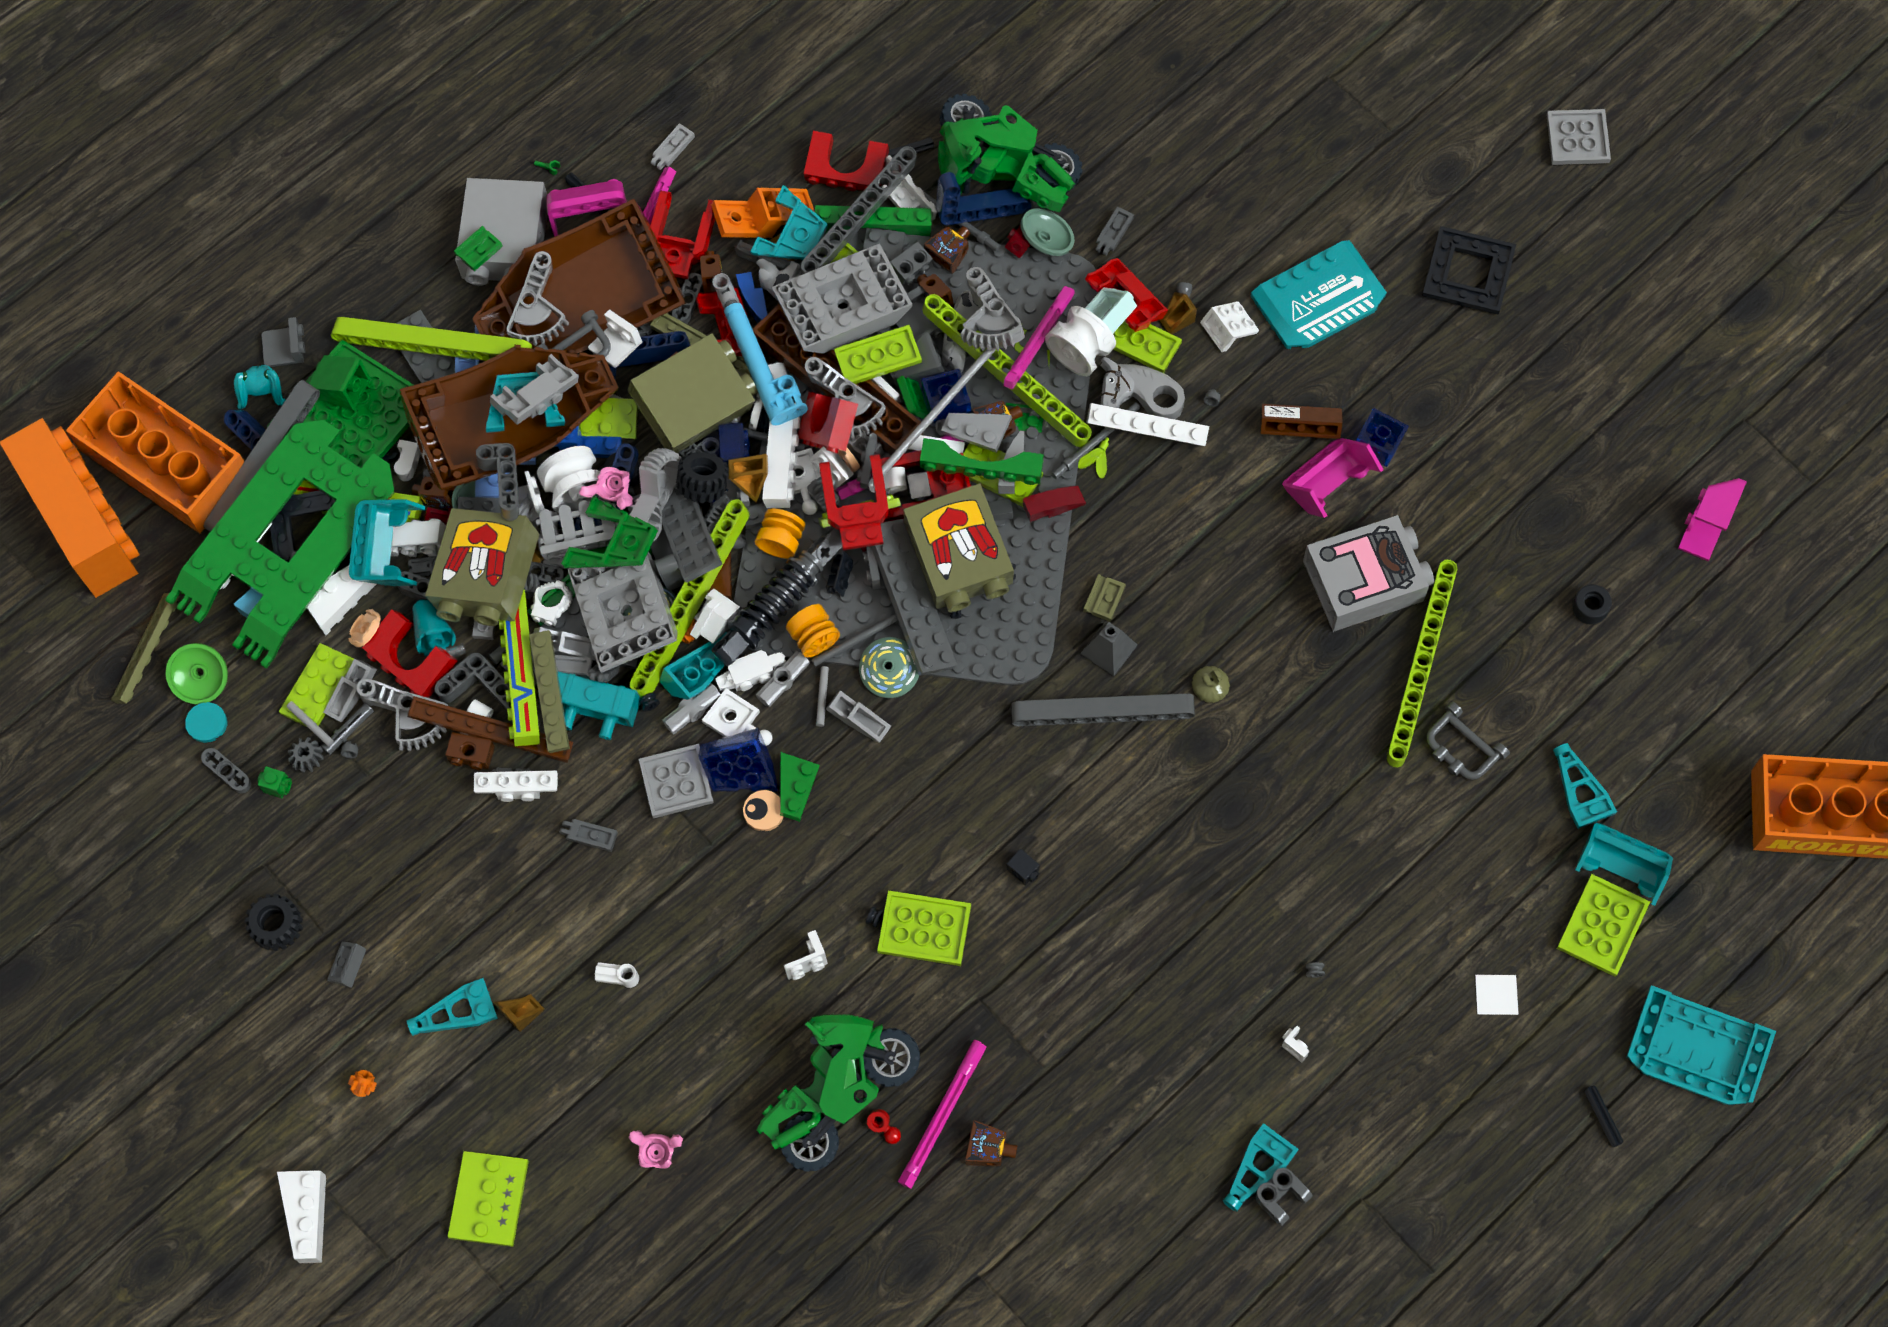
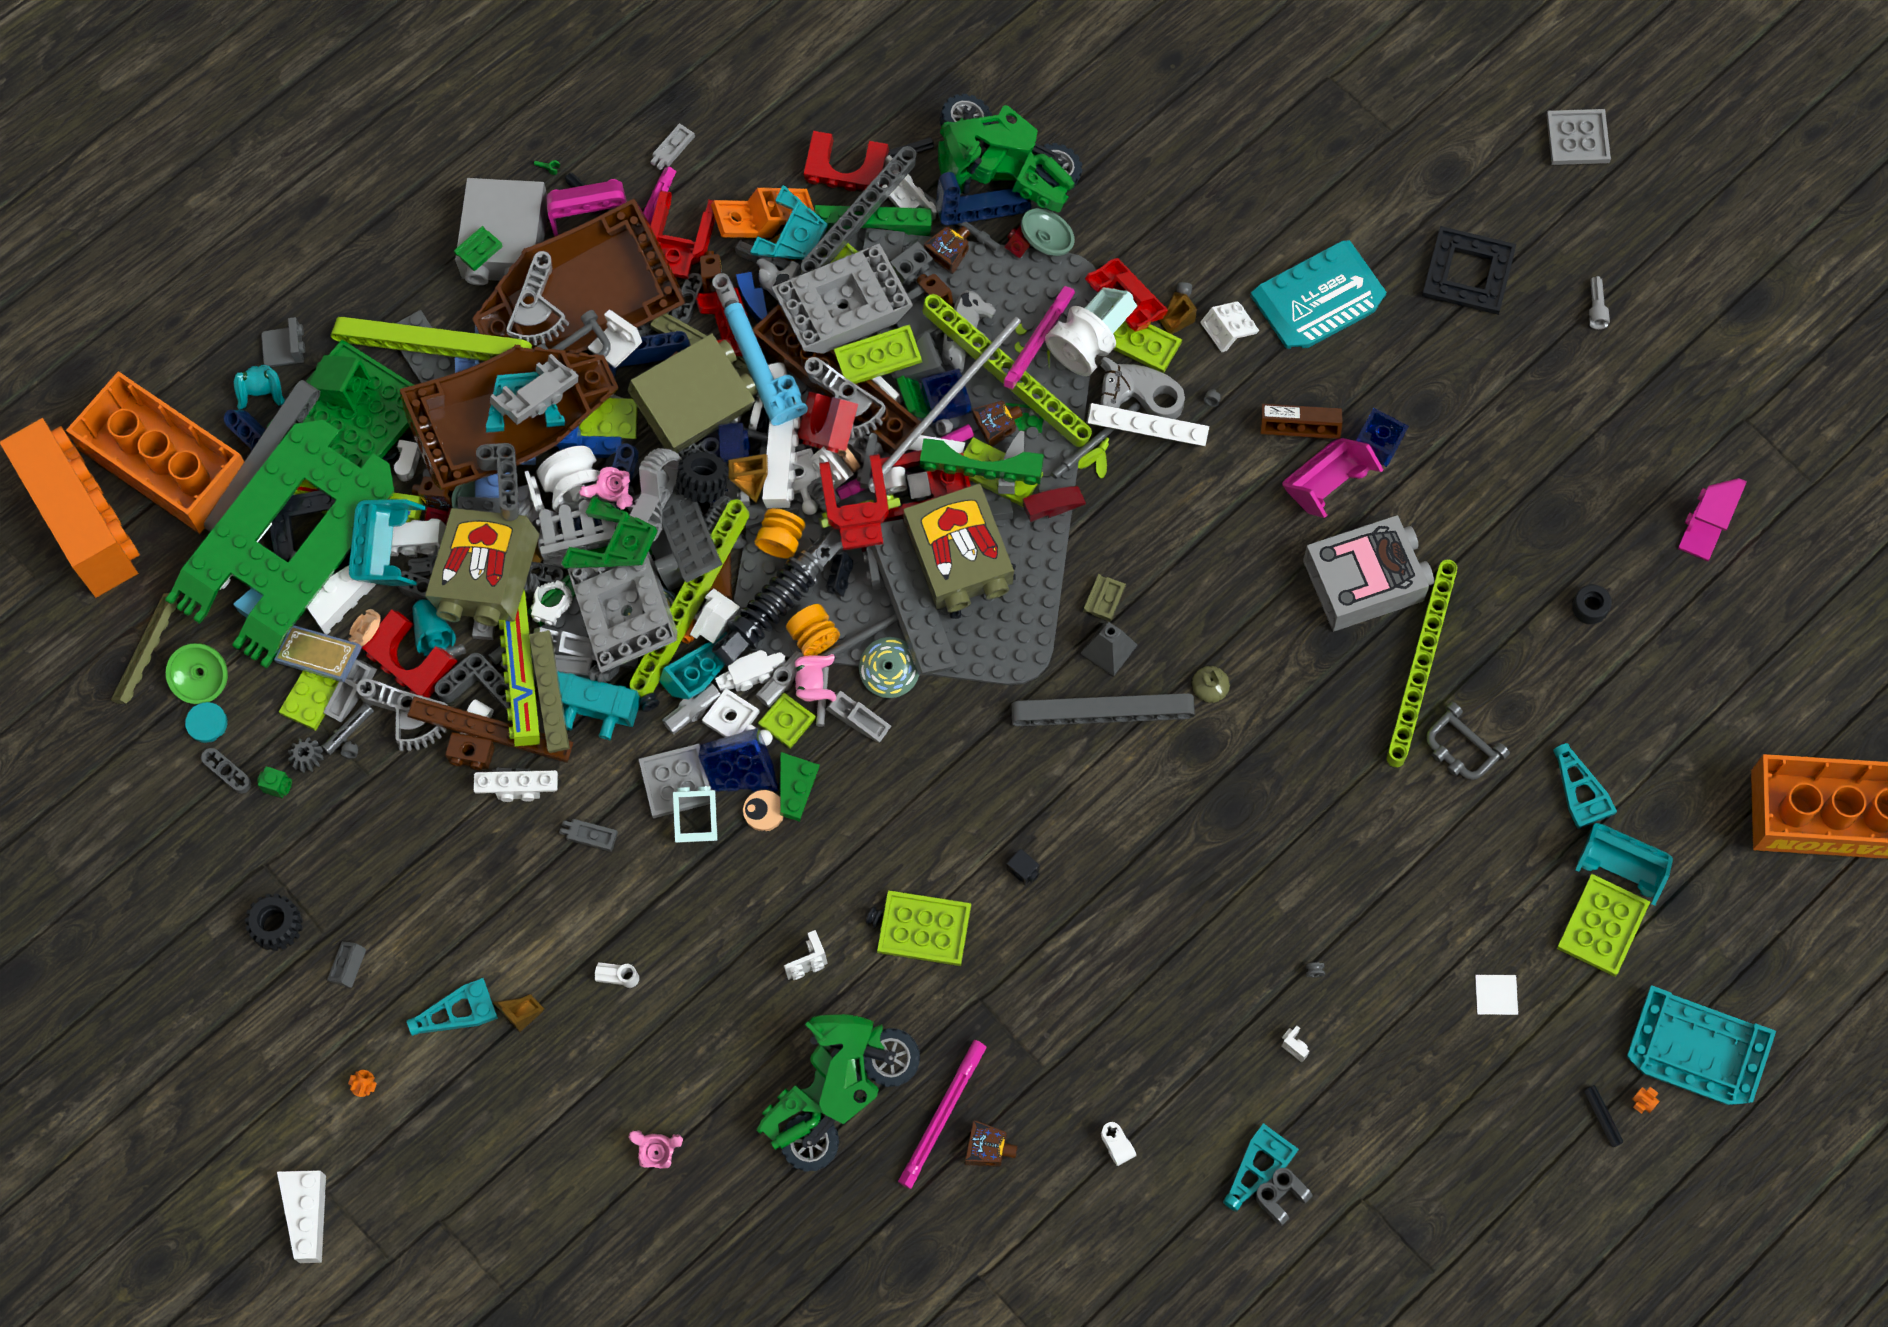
light grey bar [287,701,334,746] -> none
lime plate [448,1151,529,1247] -> none
red plate [867,1109,901,1144] -> none
light grey wing [941,413,1012,453] -> none
light grey arm [960,267,1025,352] -> none
dark grey hinge [1096,206,1134,256] -> none
none -> pearl gold tile [274,625,362,682]
none -> light aqua window [673,786,717,842]
none -> lime tile [758,693,816,749]
none -> bright pink hair [795,654,836,702]
none -> white piece [1101,1122,1136,1166]
none -> light grey piece [1589,276,1610,329]
none -> orange gear [1632,1087,1659,1114]

